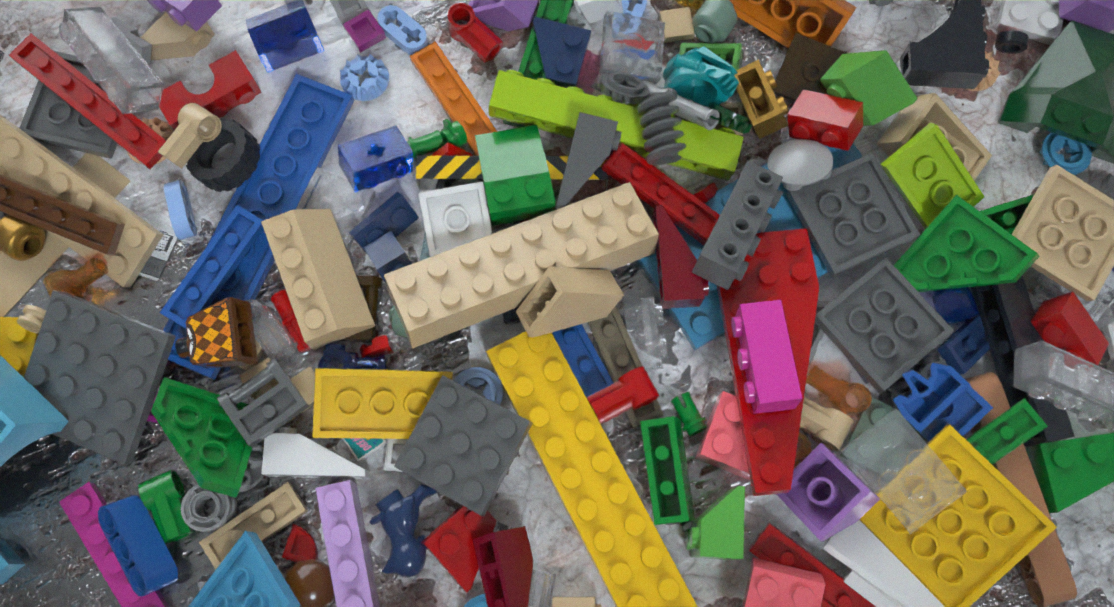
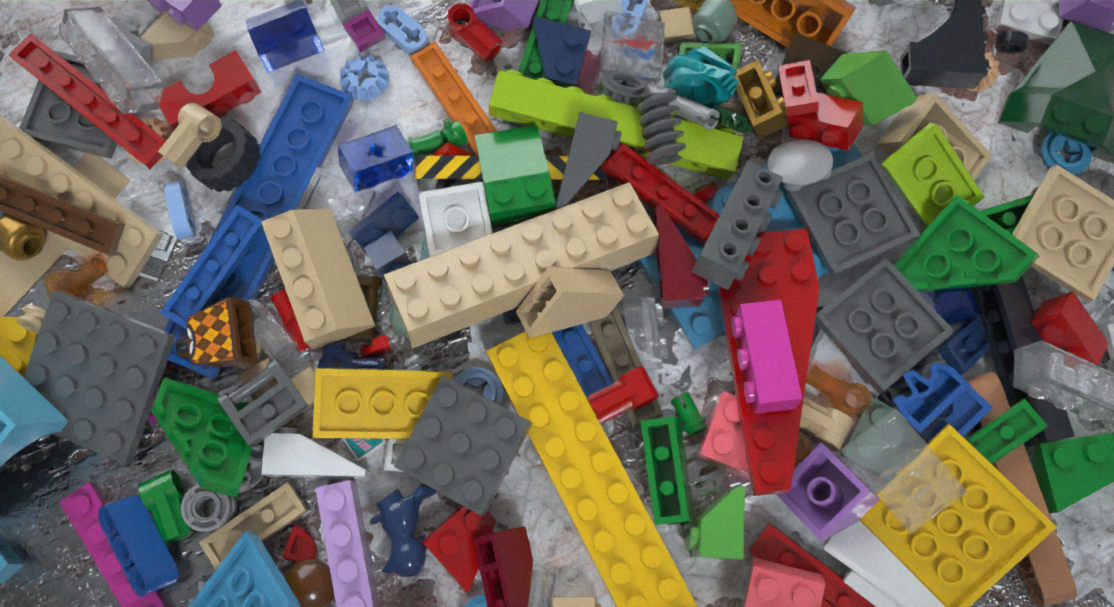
none -> plate [778,60,819,117]

